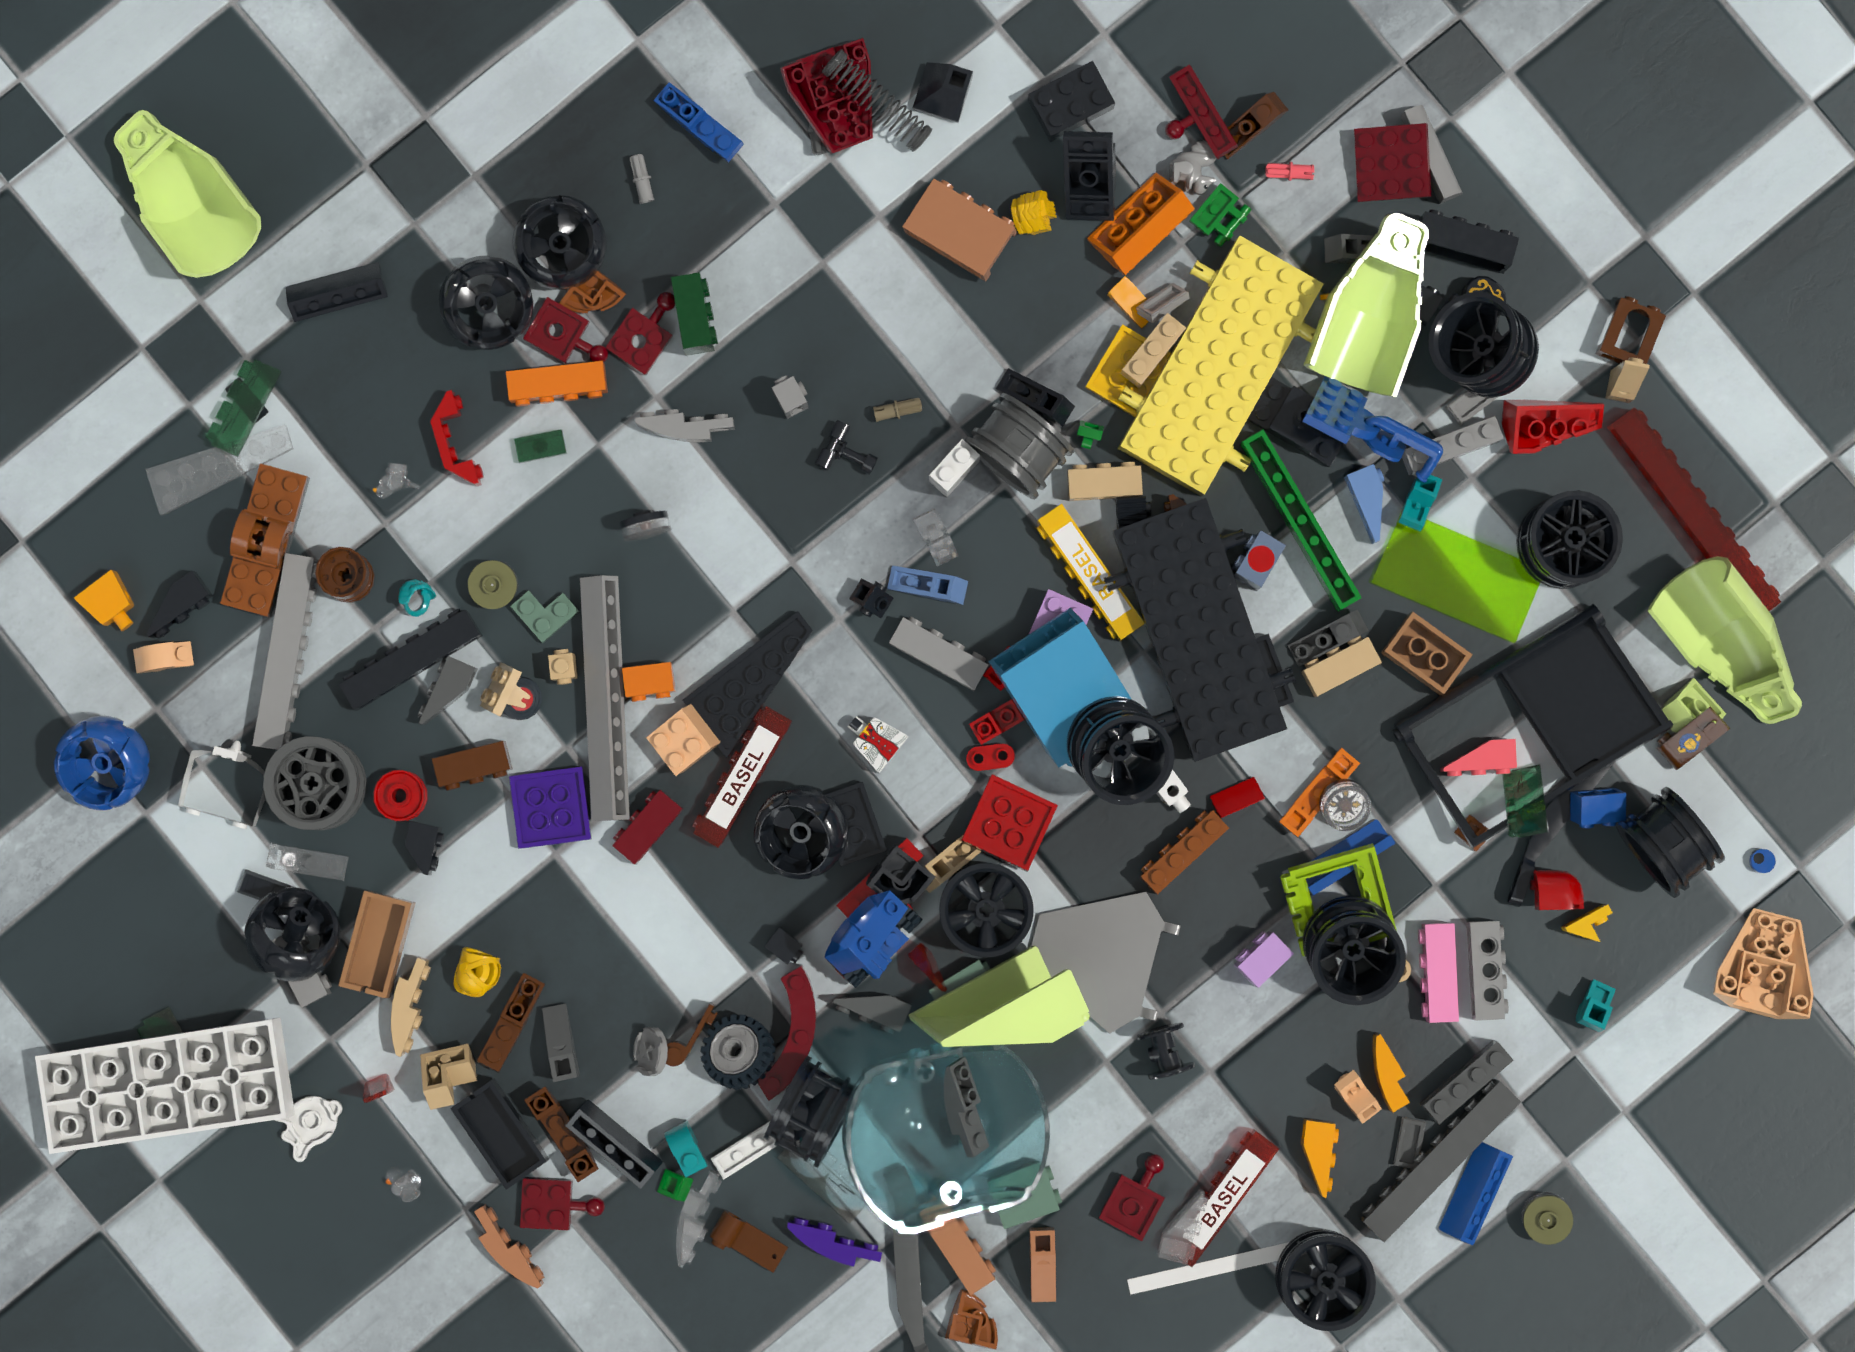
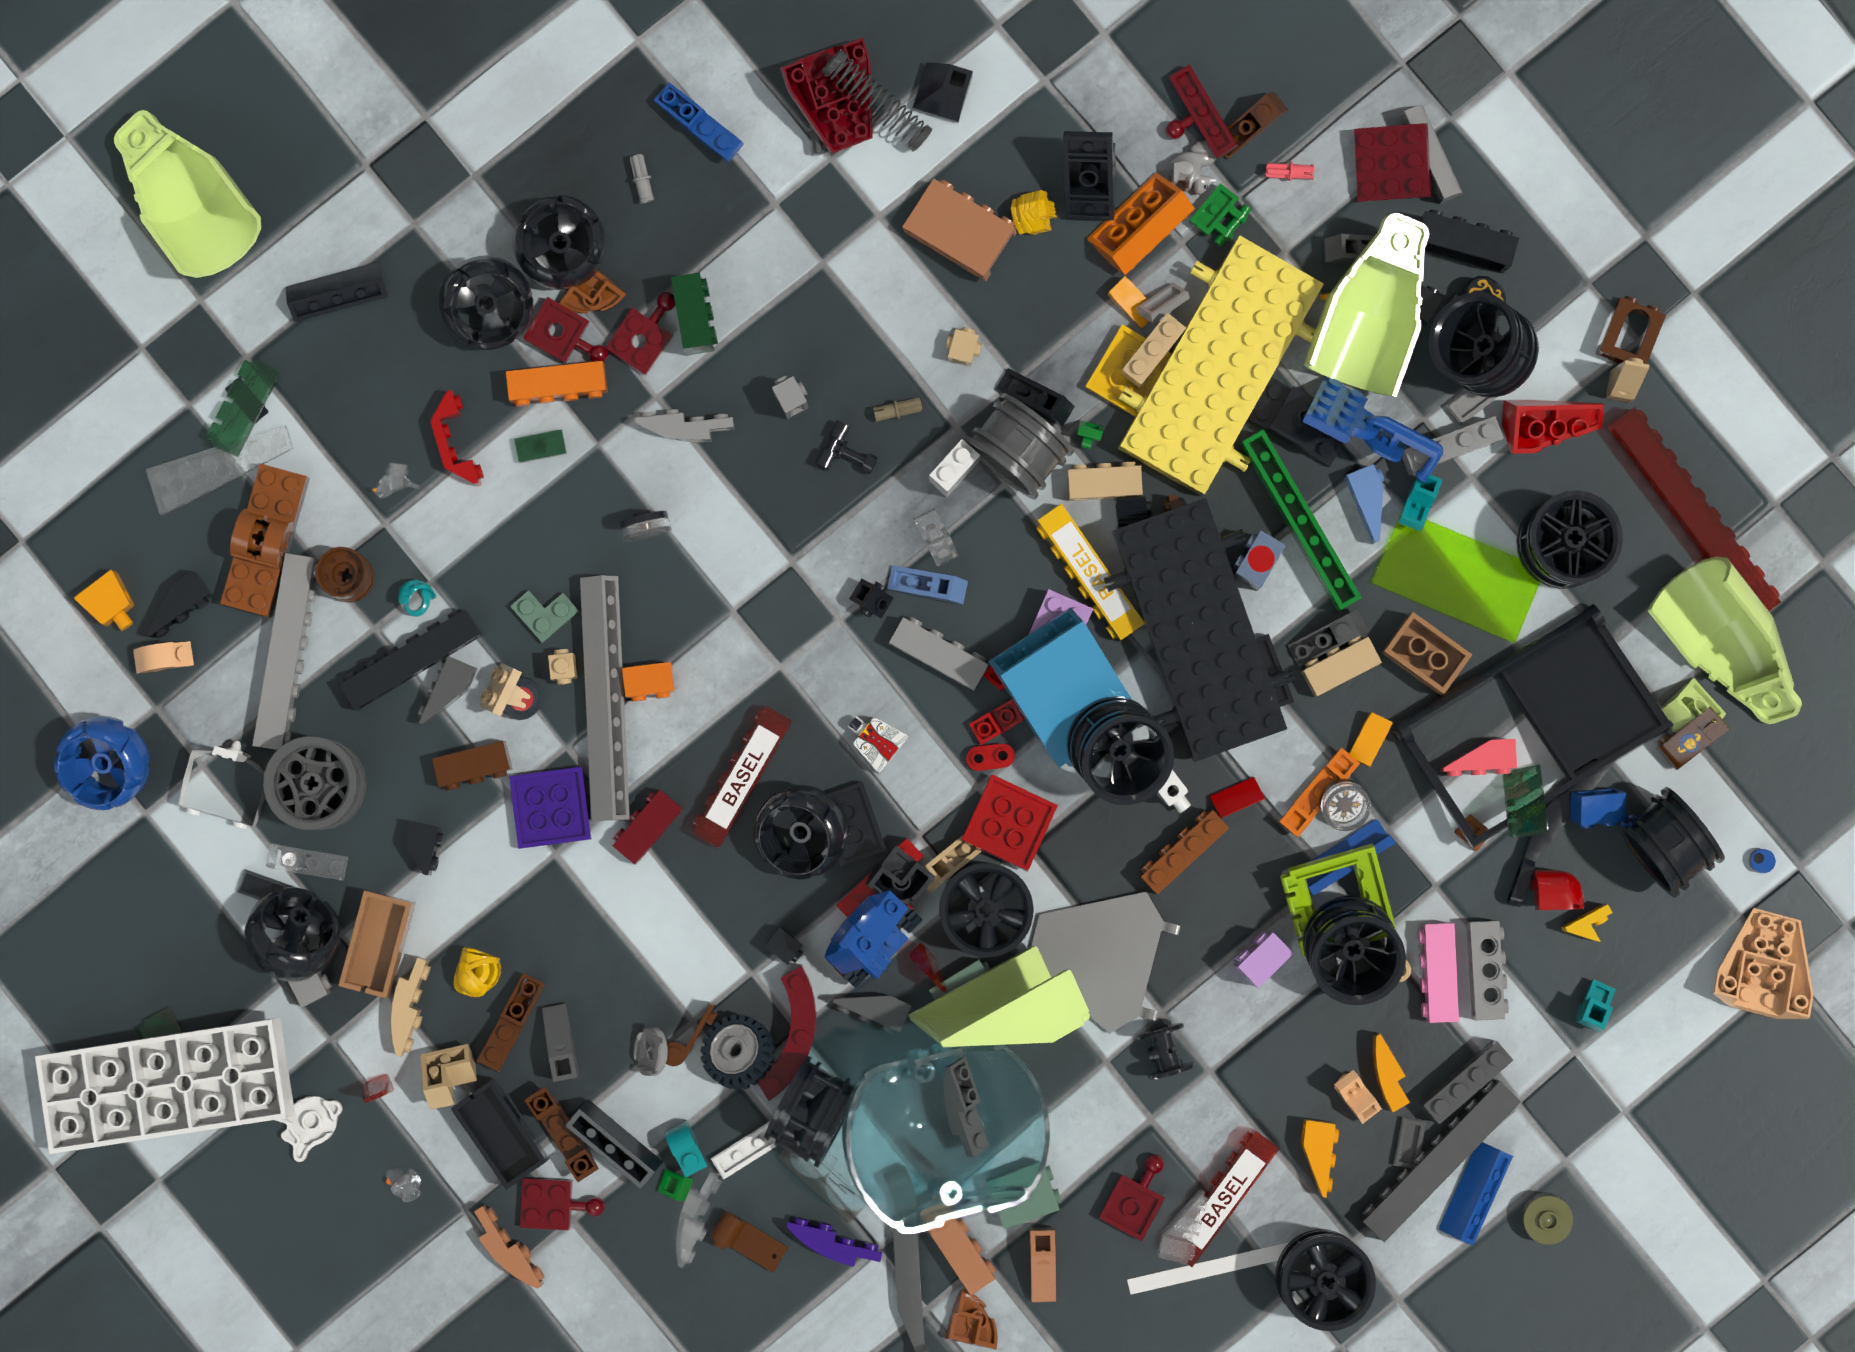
red wheel [374,770,428,821] -> none
olive piece [468,560,518,609] -> none
light nougat brick [646,704,721,776] -> none
black wing [682,611,813,758] -> none
black brick [1028,61,1115,142] -> none
none -> tan brick [946,327,982,366]
none -> light orange slope [1349,712,1393,767]

